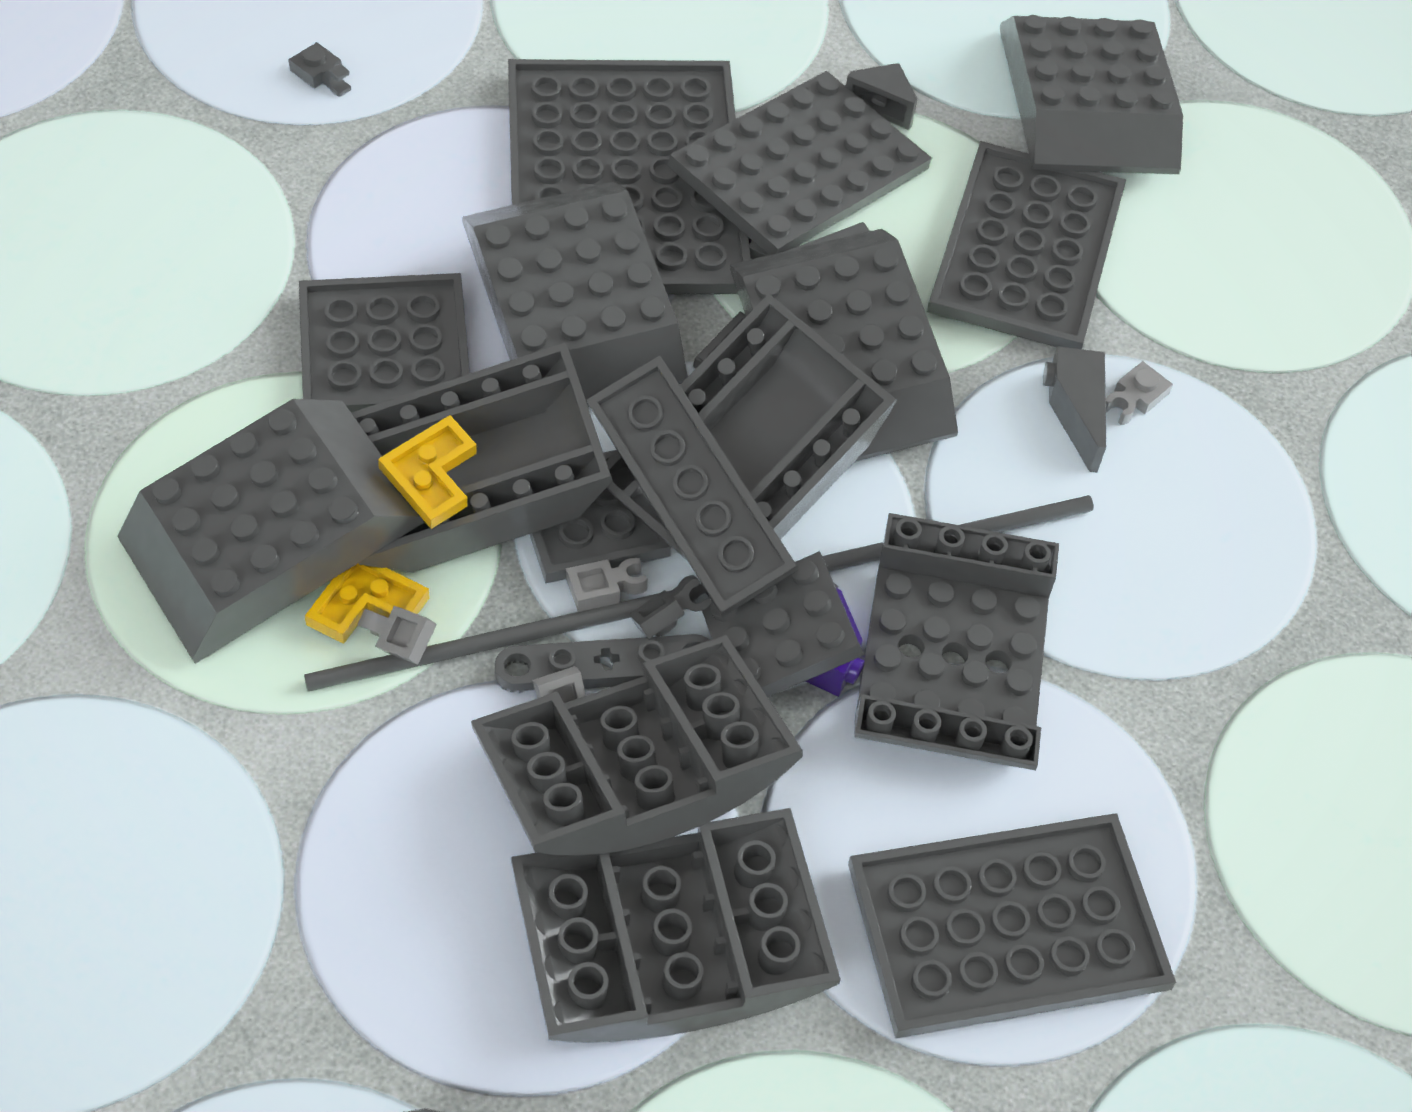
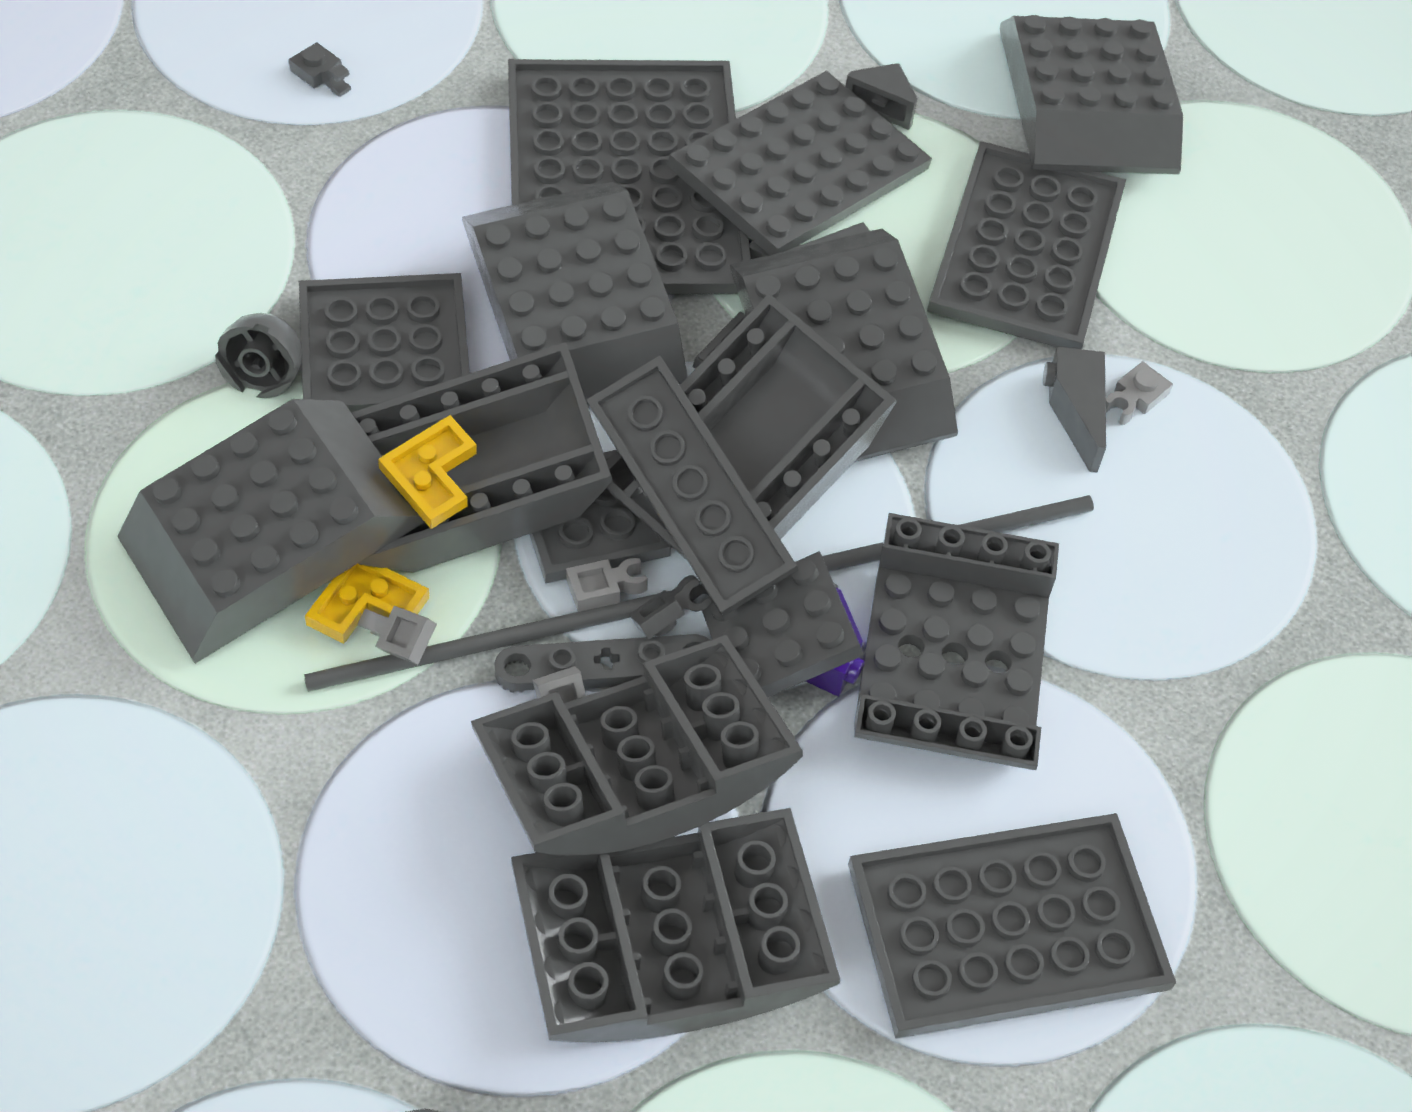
none -> dark grey cylinder [215,312,302,399]

